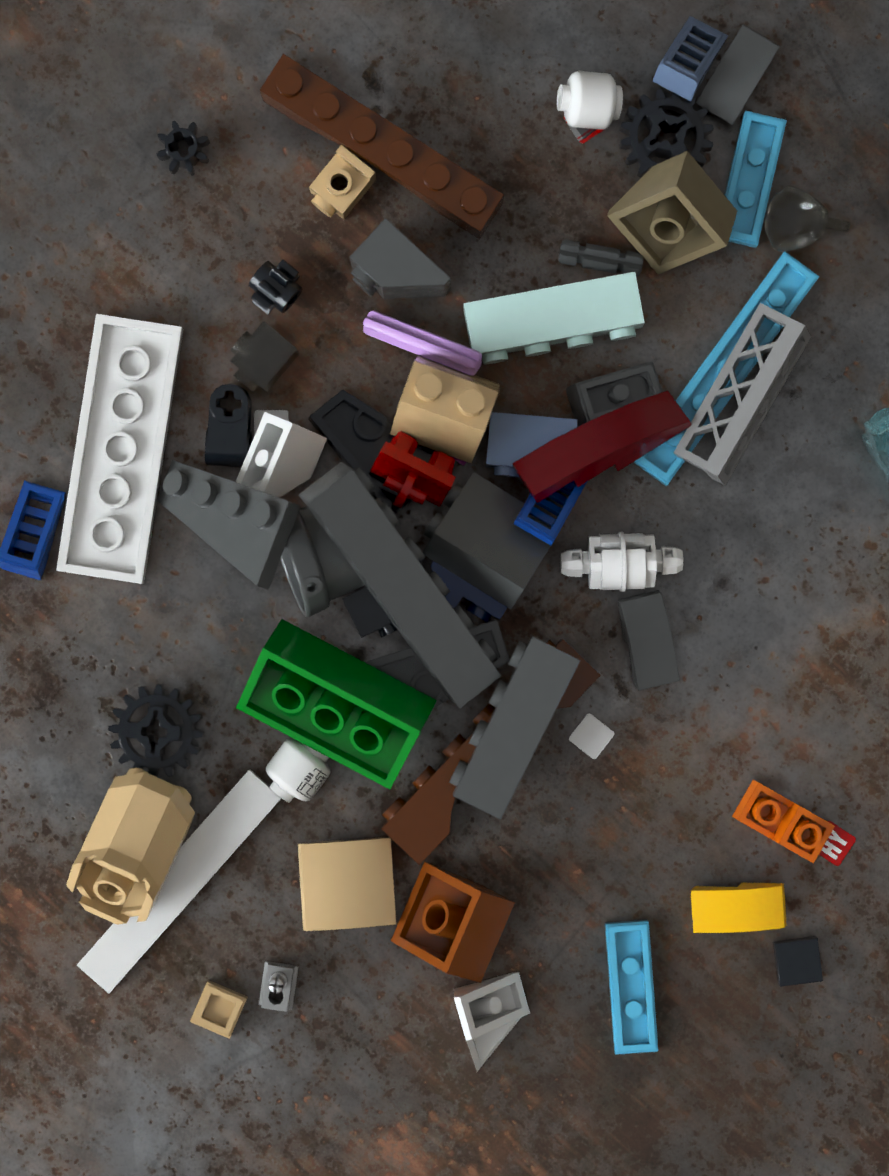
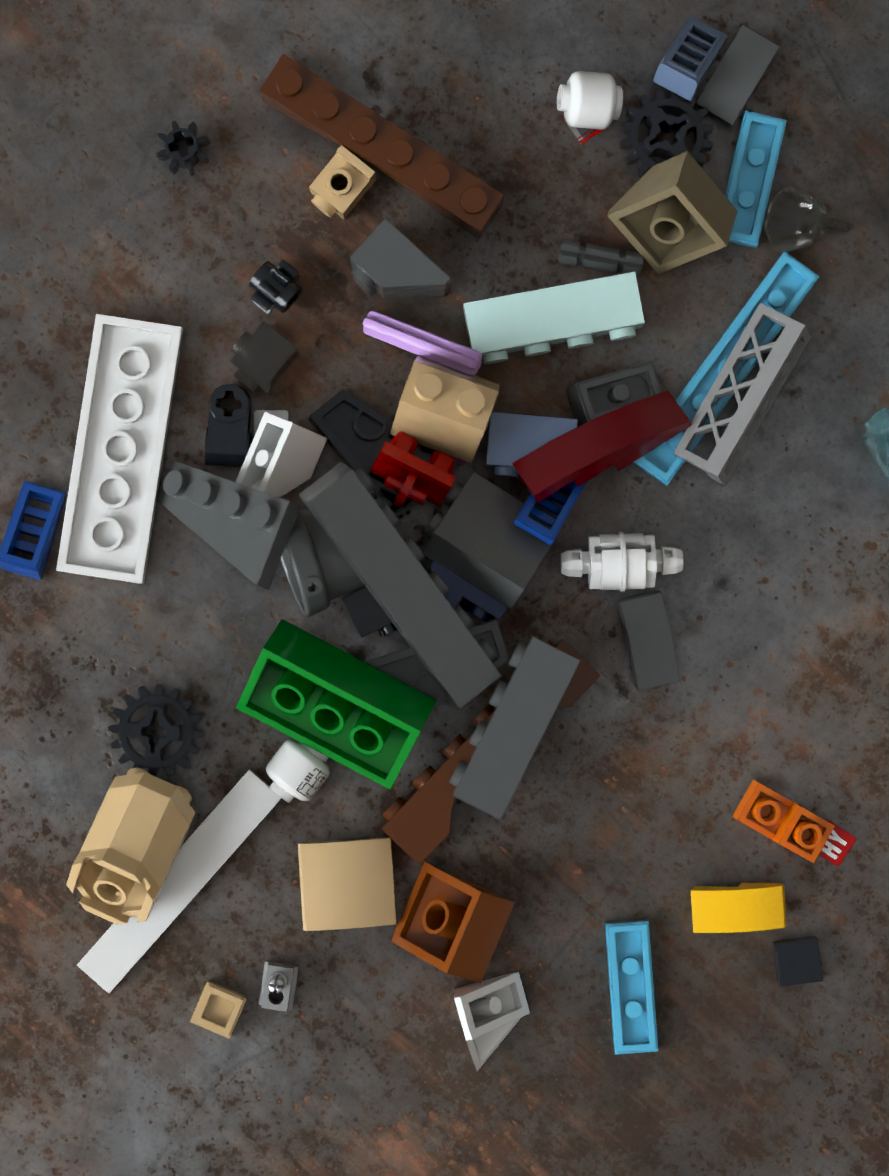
white sticker [569,713,615,759] -> none

